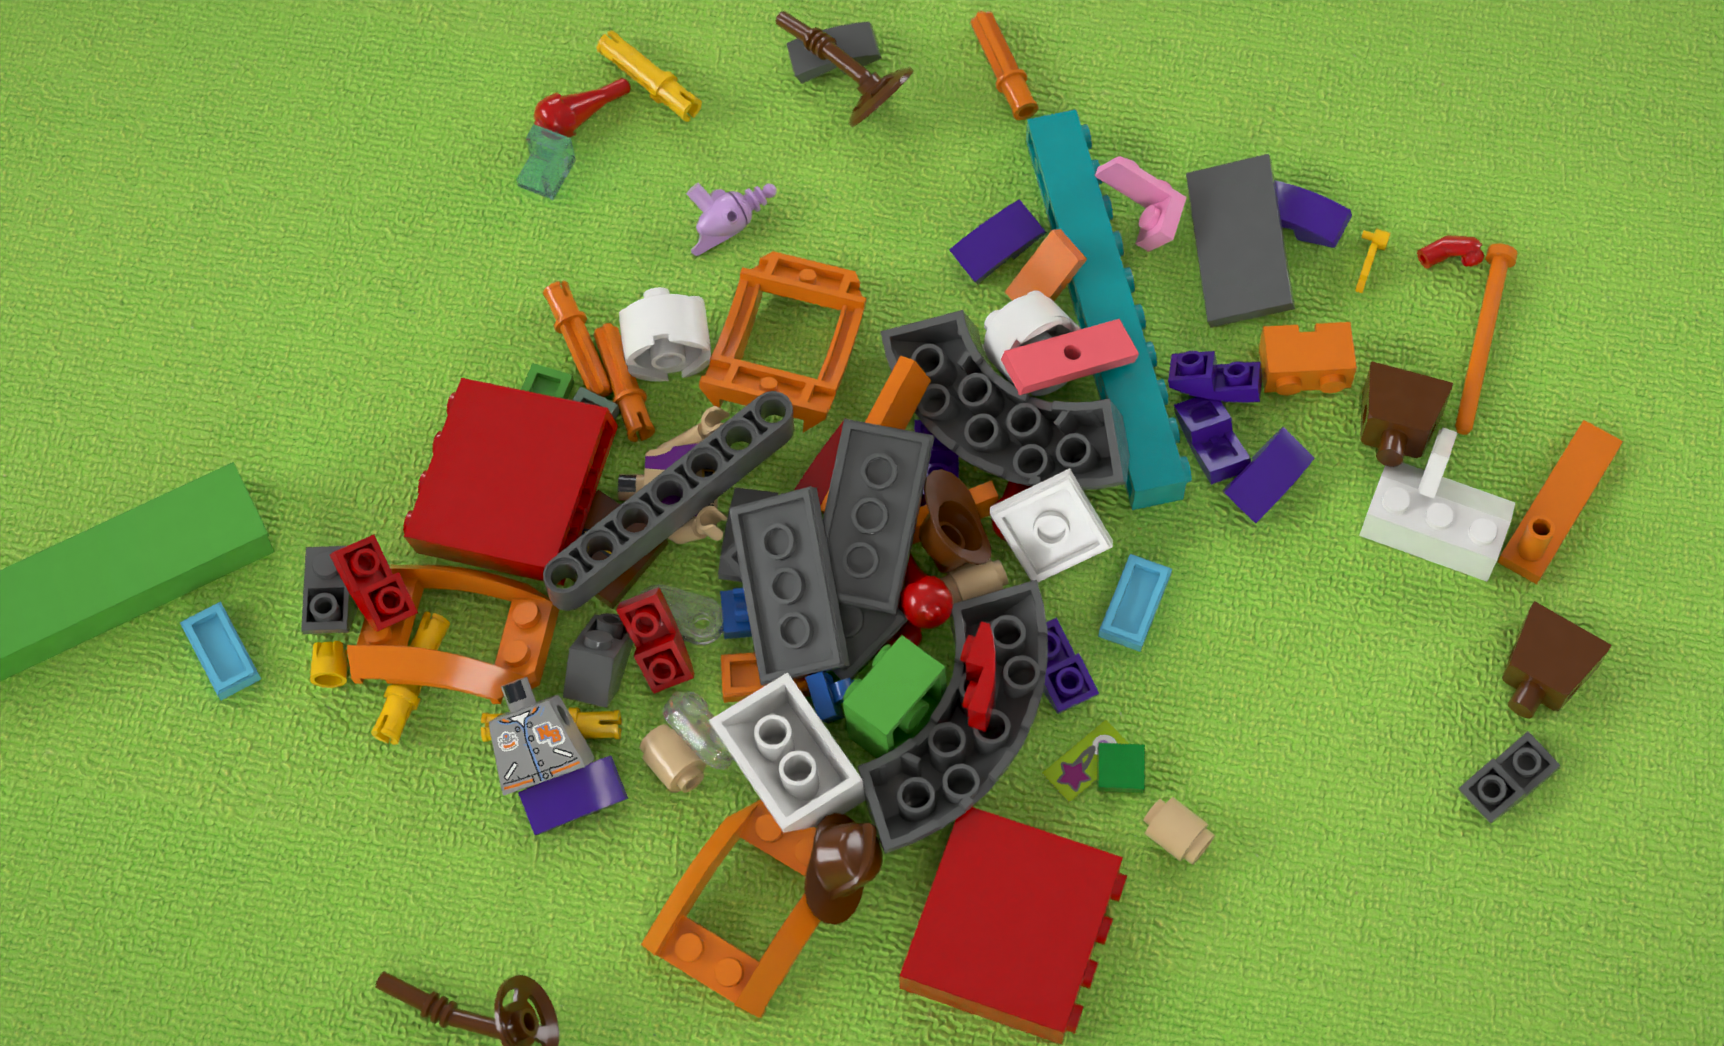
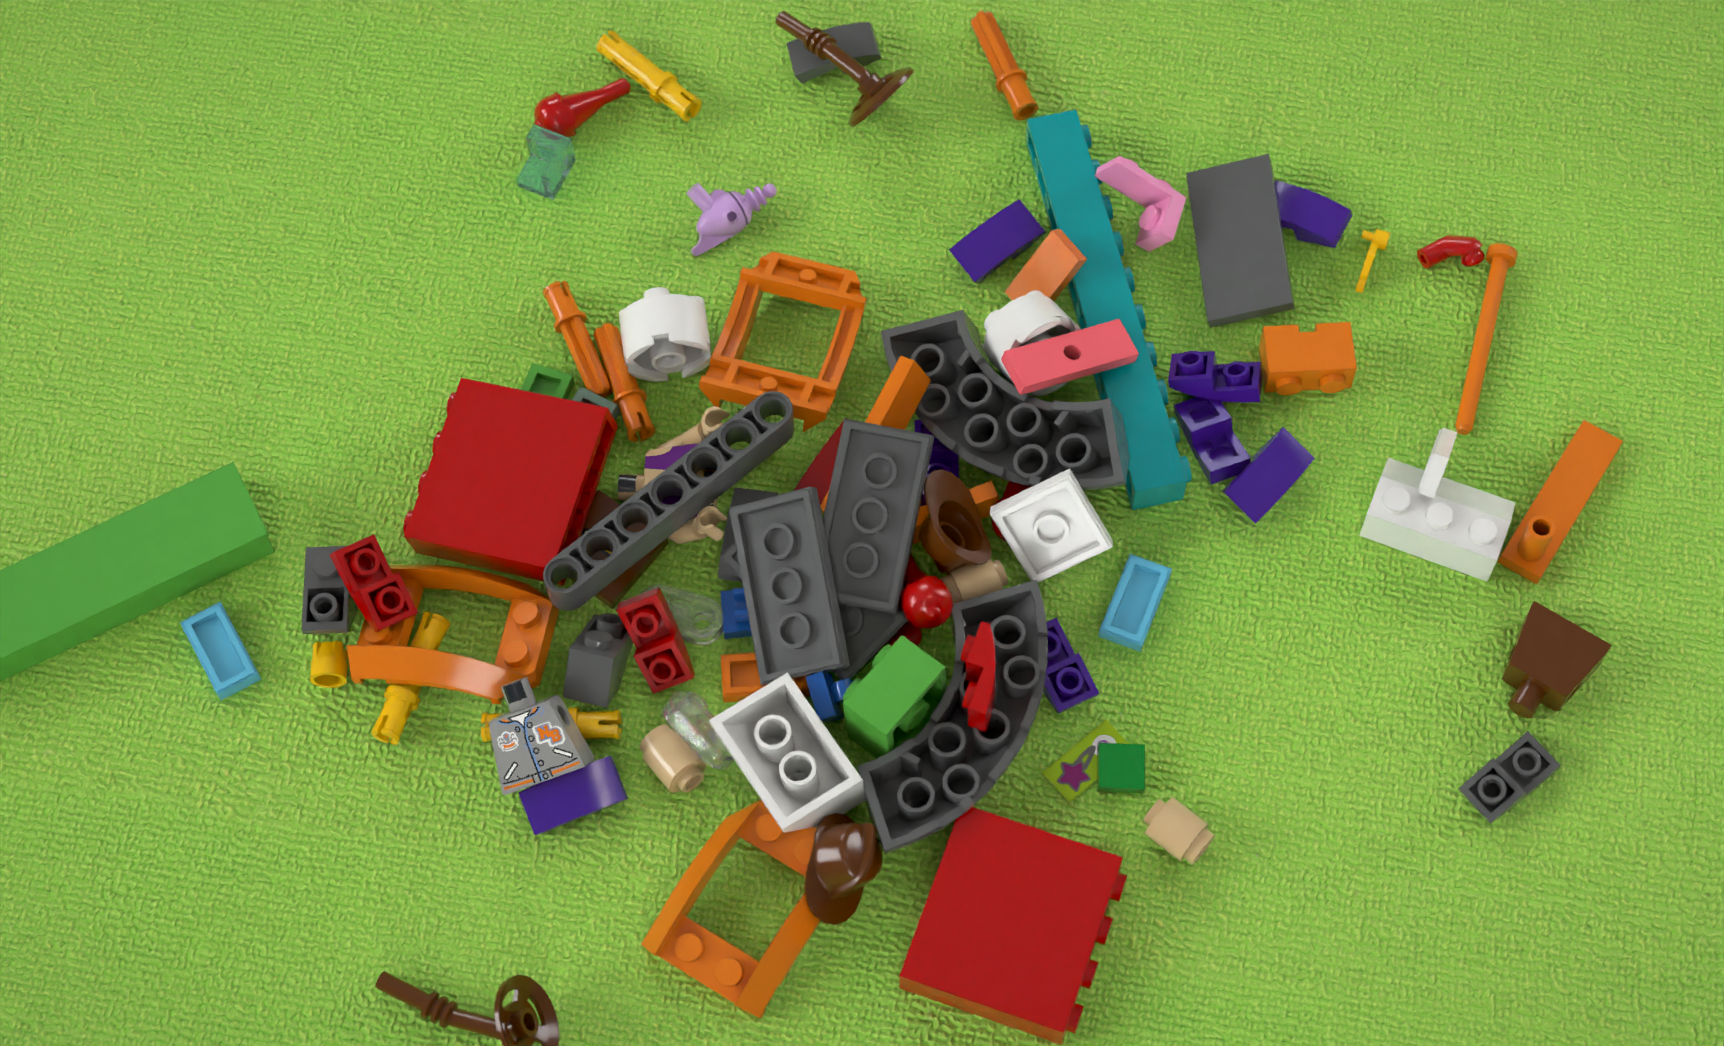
reddish brown torso [1360,361,1453,467] -> none

